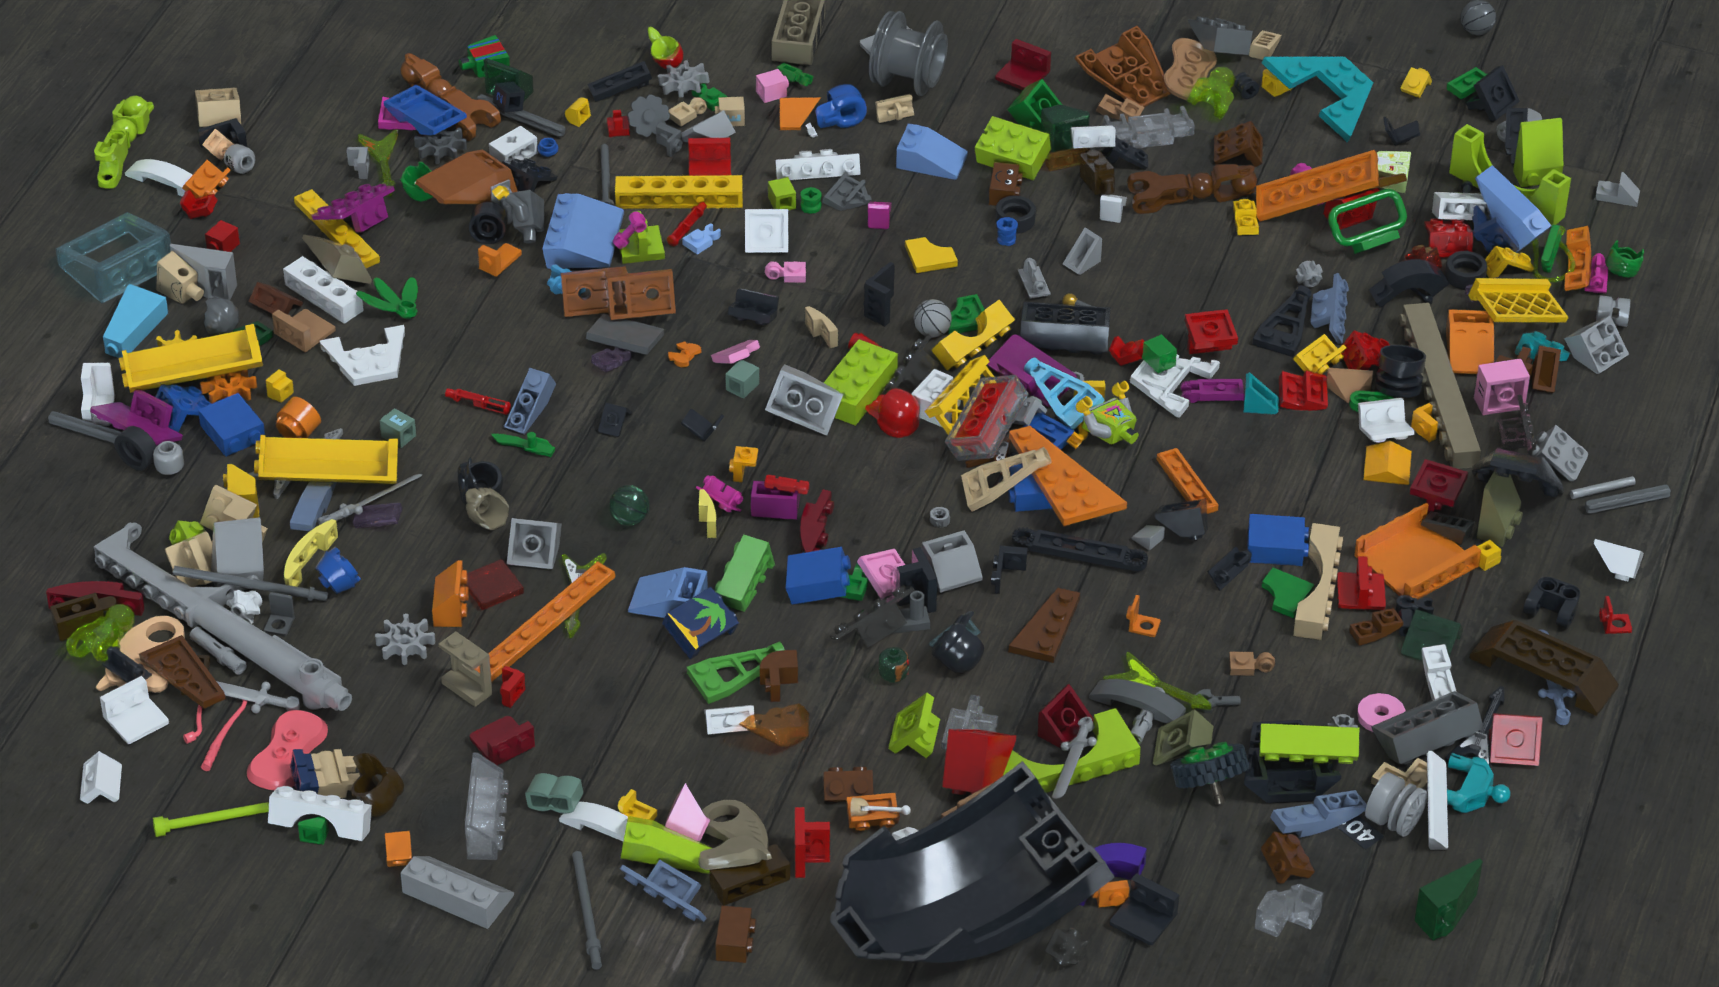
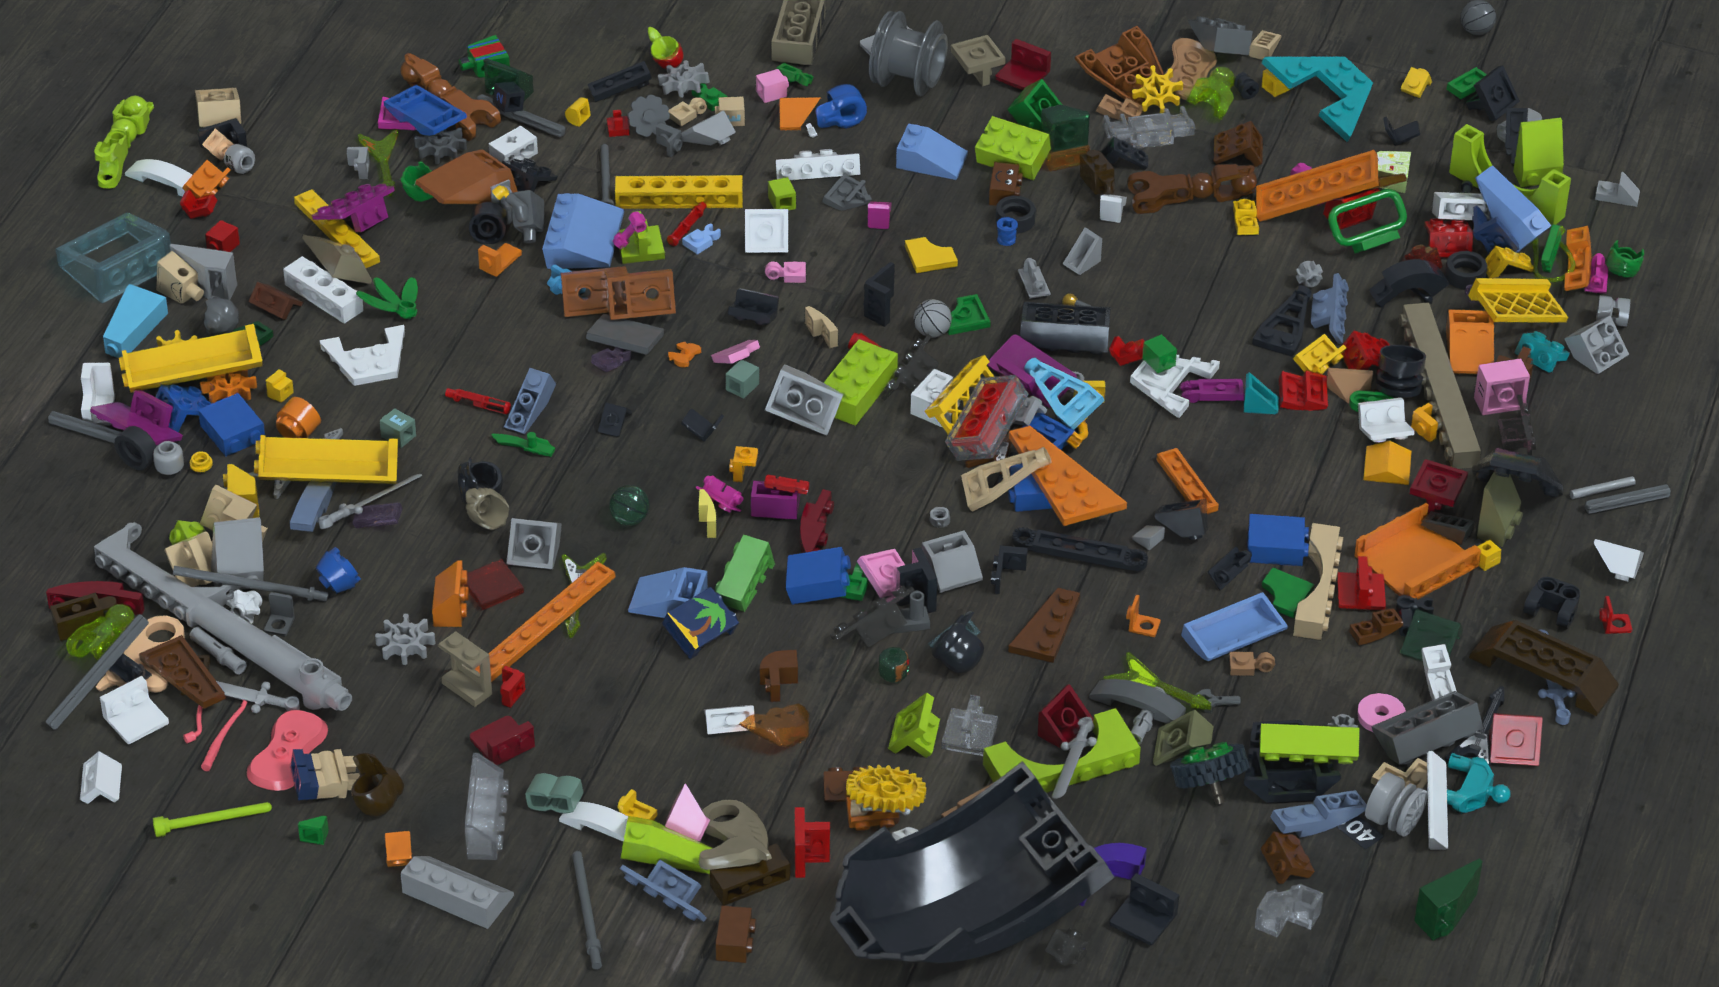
white arch [268,786,372,841] -> none
medium nougat bracket [272,309,336,352] -> none
light yellow slope [284,519,338,596] -> none
blue plate [538,138,558,157] -> none
bright green plate [687,642,785,704] -> none
red bracket [688,138,731,176] -> none
green wheel [800,187,822,214] -> none
red piece [865,388,920,438] -> none
tan hips [875,94,914,123] -> none
yellow arch [931,300,1015,371] -> none
red slope [942,729,1016,795] -> none
white bracket [1071,126,1116,148] -> none
torso [1076,381,1139,444] -> none
orange bracket [1091,880,1129,908] -> none
red bracket [1184,309,1238,354] -> none
light grey bracket [1528,425,1588,482] -> none
reddish brown slope [1531,346,1561,393] -> none
none -> dark grey axle [45,614,149,730]
none -> yellow plate [190,452,213,472]
none -> yellow gear [846,765,926,813]
none -> dark tan bracket [951,35,1005,86]
none -> yellow gear [1132,65,1183,114]
none -> medium blue slope [1181,592,1288,661]

